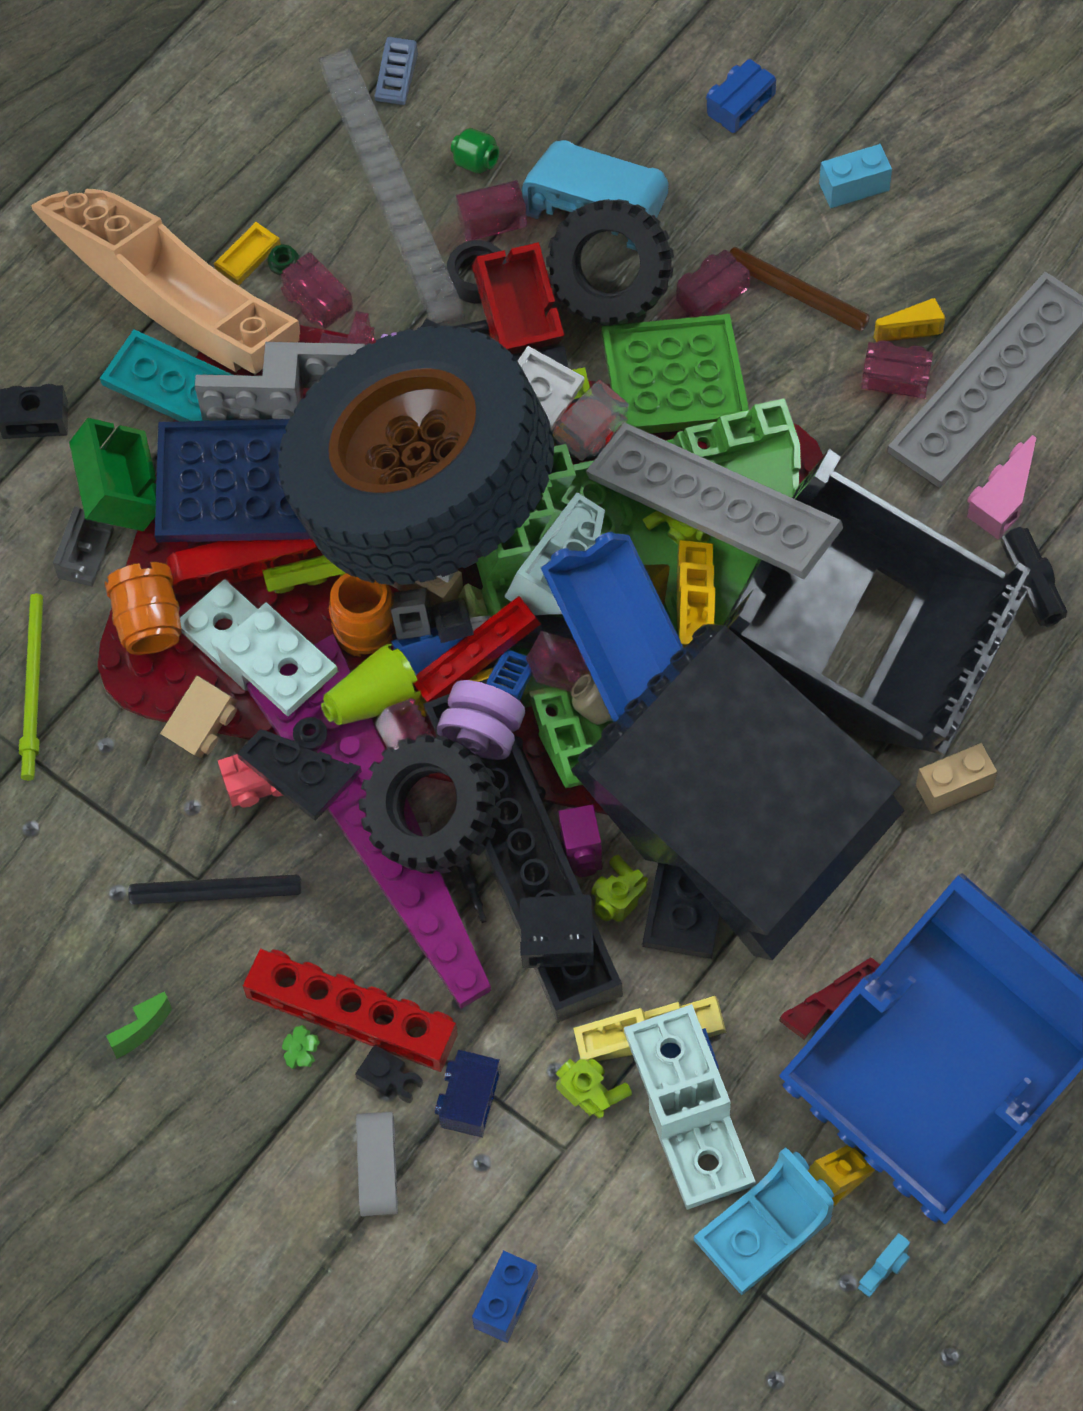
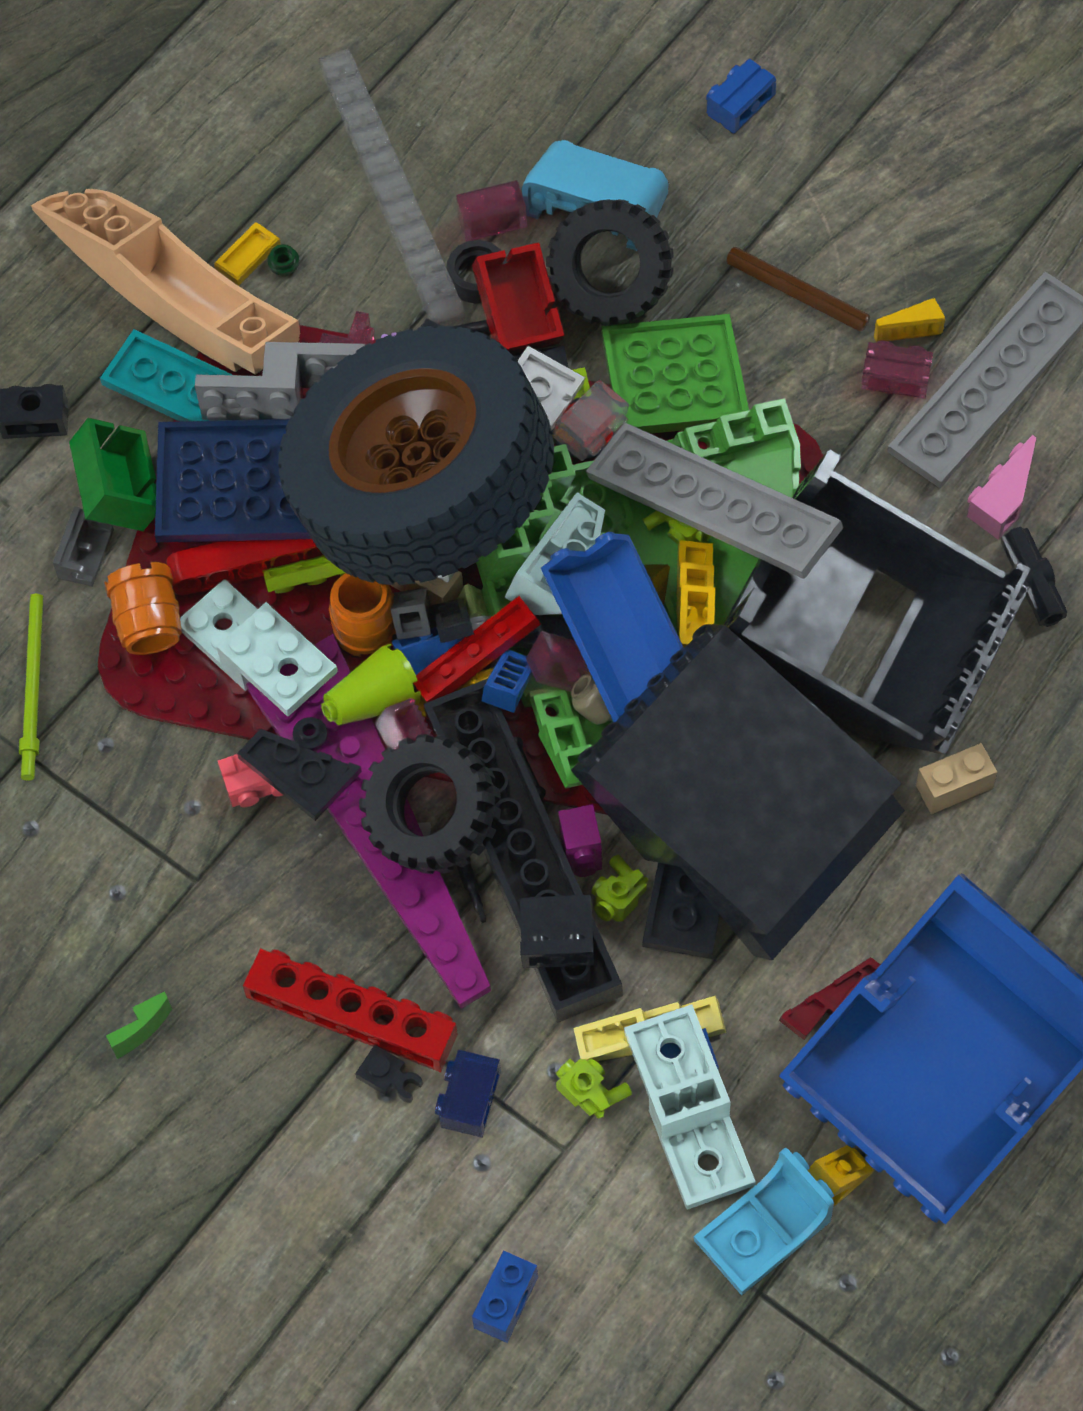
black axle [128,874,302,904] -> none
tan brick [160,676,238,758] -> none
clear pink brick [281,252,353,329] -> none
bright green plant [282,1025,320,1069] -> none
light grey beam [356,1112,398,1217] -> none
sand blue slope [375,37,418,105] -> none
lavender wheel [437,680,525,760] -> none
green head [451,128,499,174] -> none
clear pink brick [676,250,750,317] -> none
medium azure brick [819,144,892,208] -> none
medium azure plate [858,1233,910,1298] -> none

